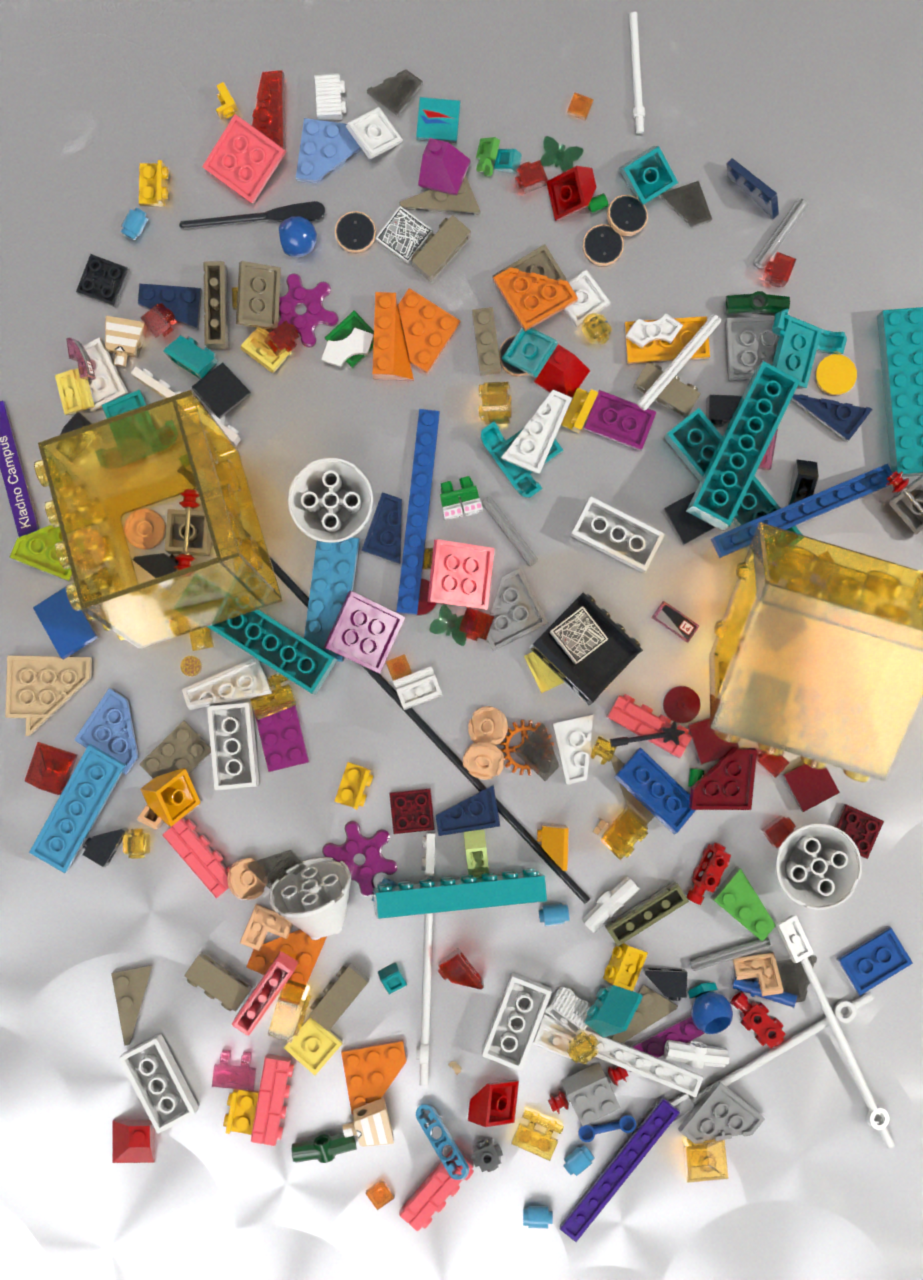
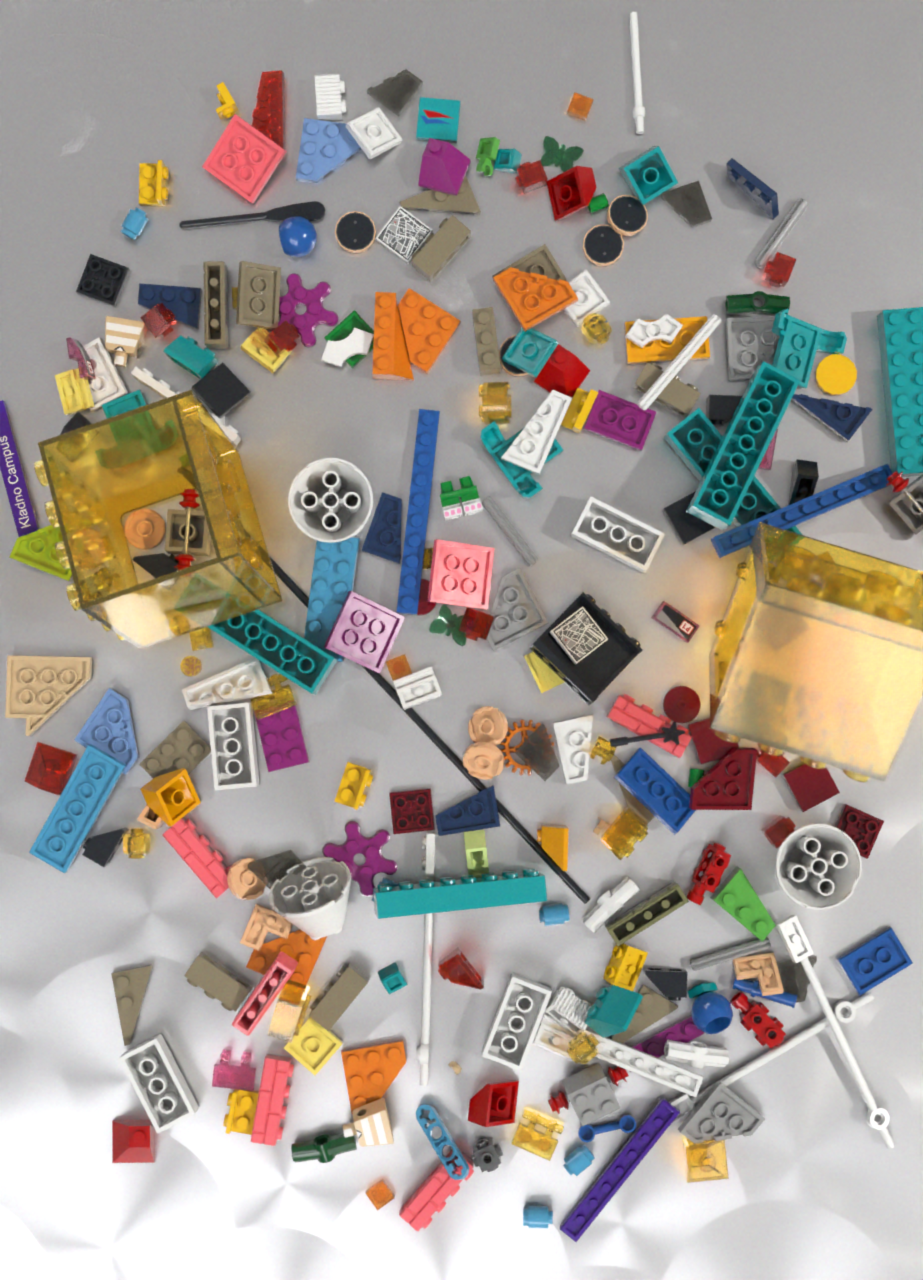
blue tile [33,585,99,660] -> none

